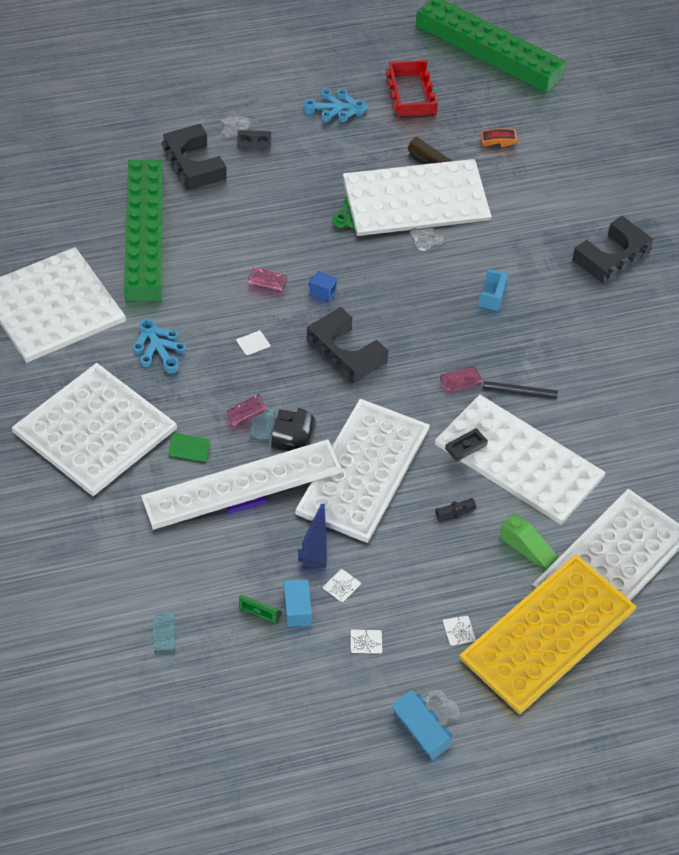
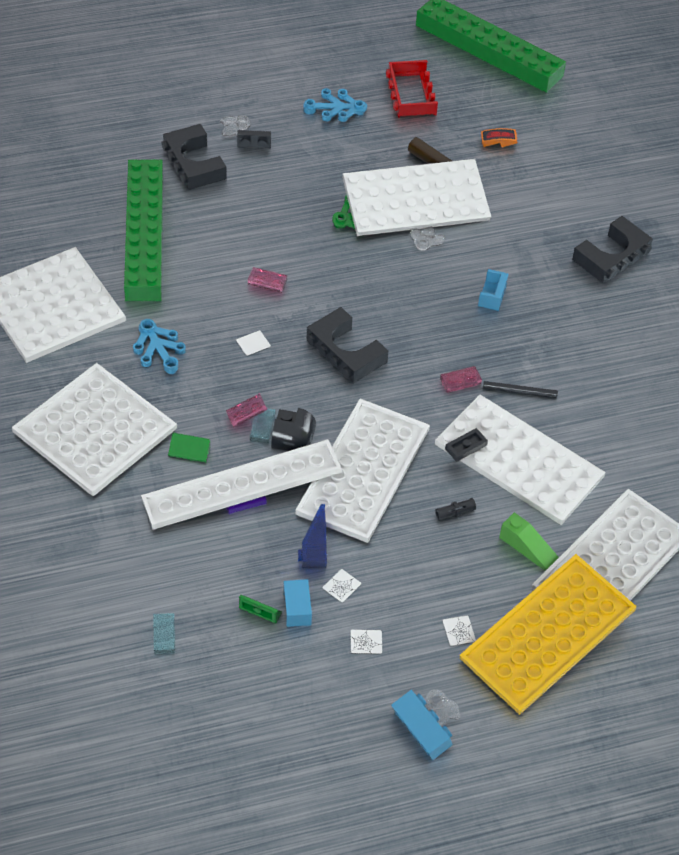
blue brick [308,271,338,302] -> none

